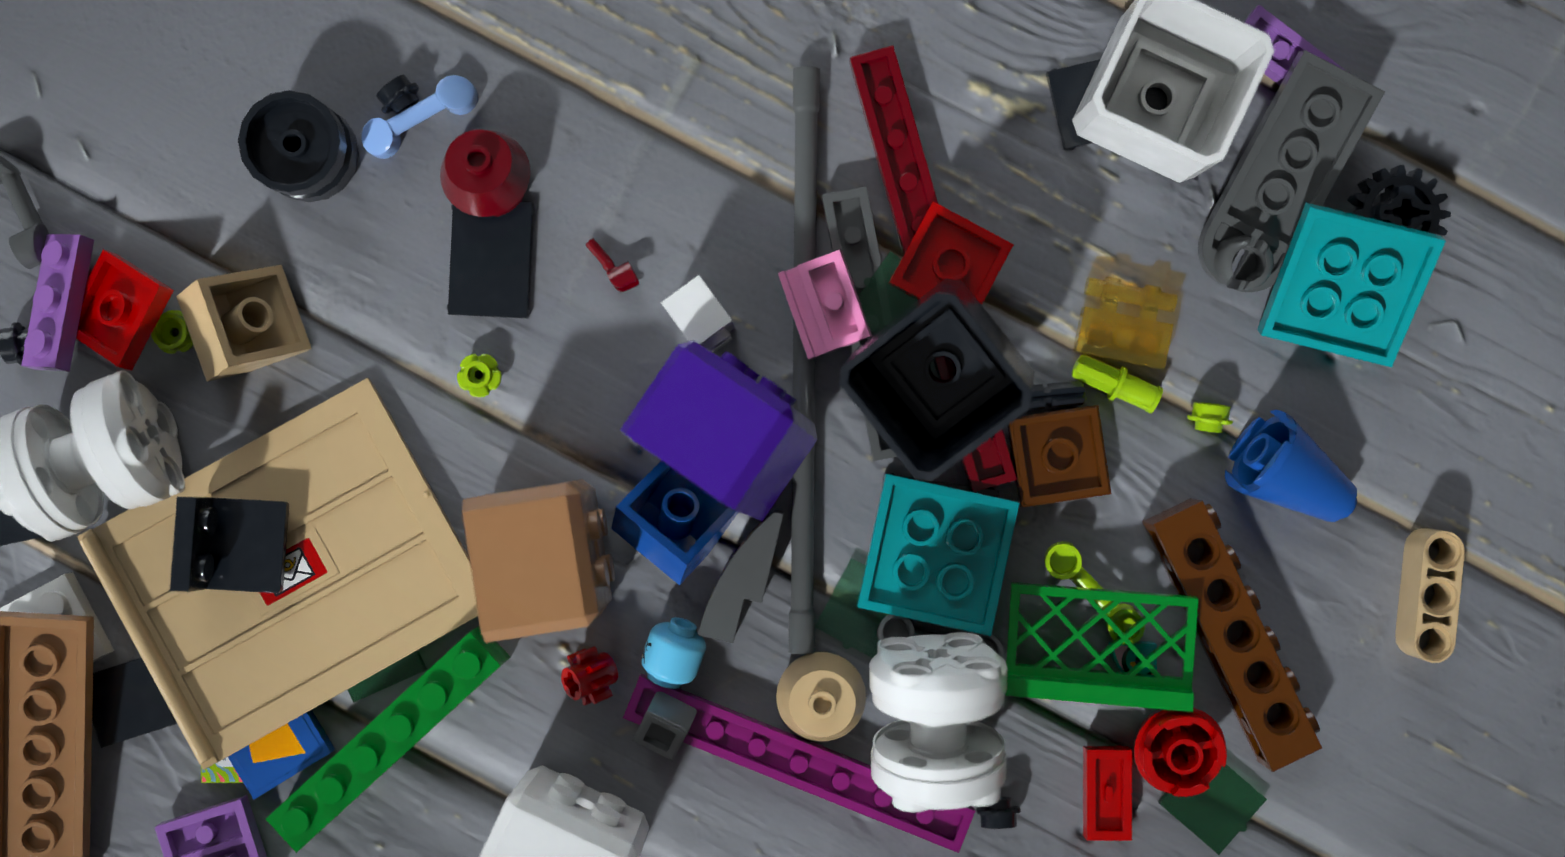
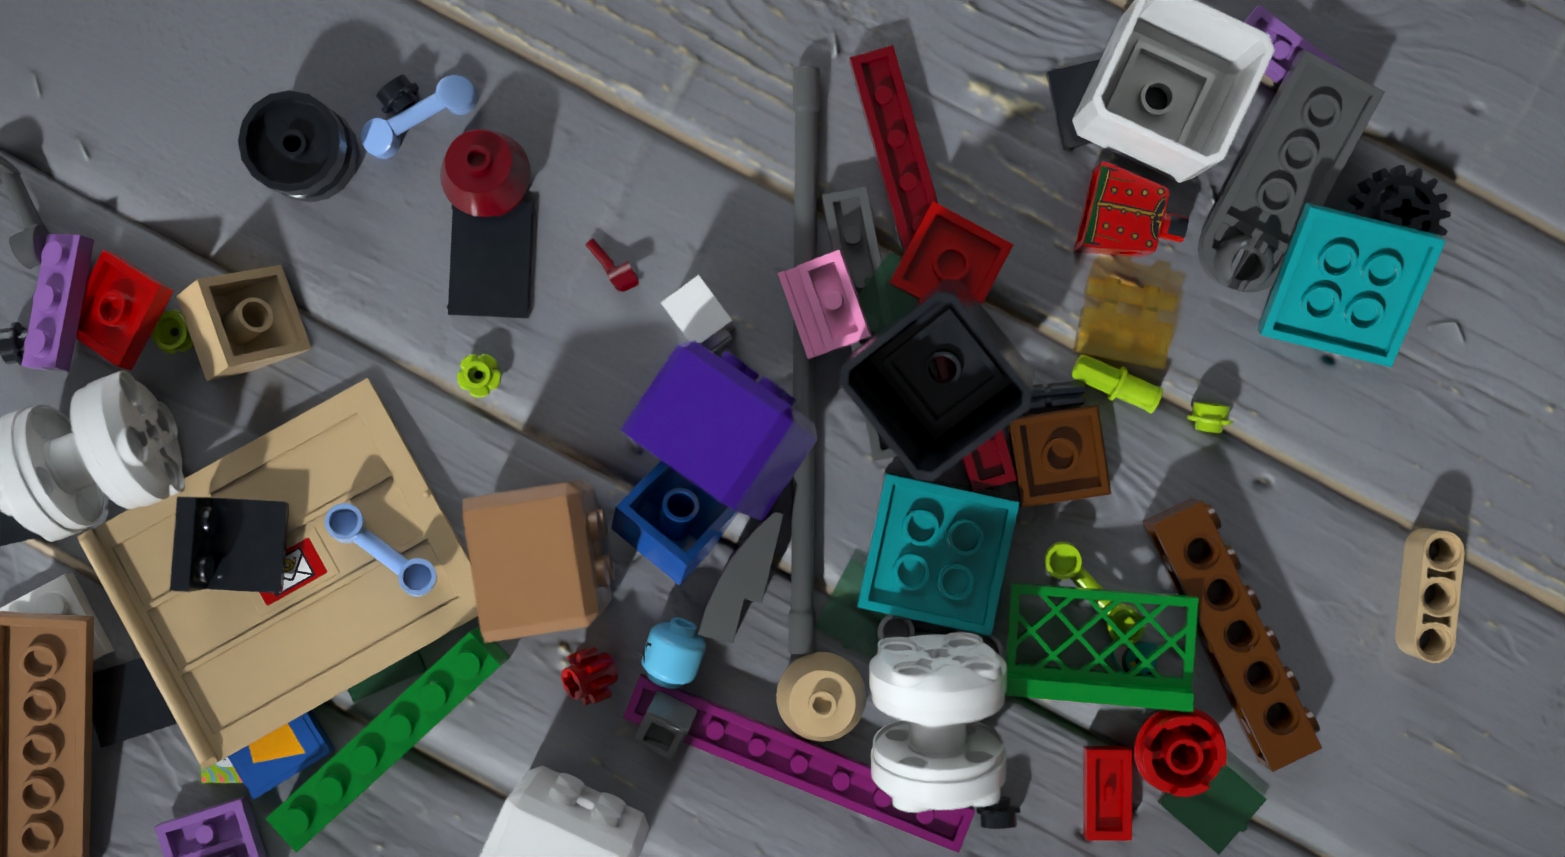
blue cone [1224,410,1357,522] -> none
none -> light blue bar [325,503,437,597]
none -> red torso [1073,161,1189,257]

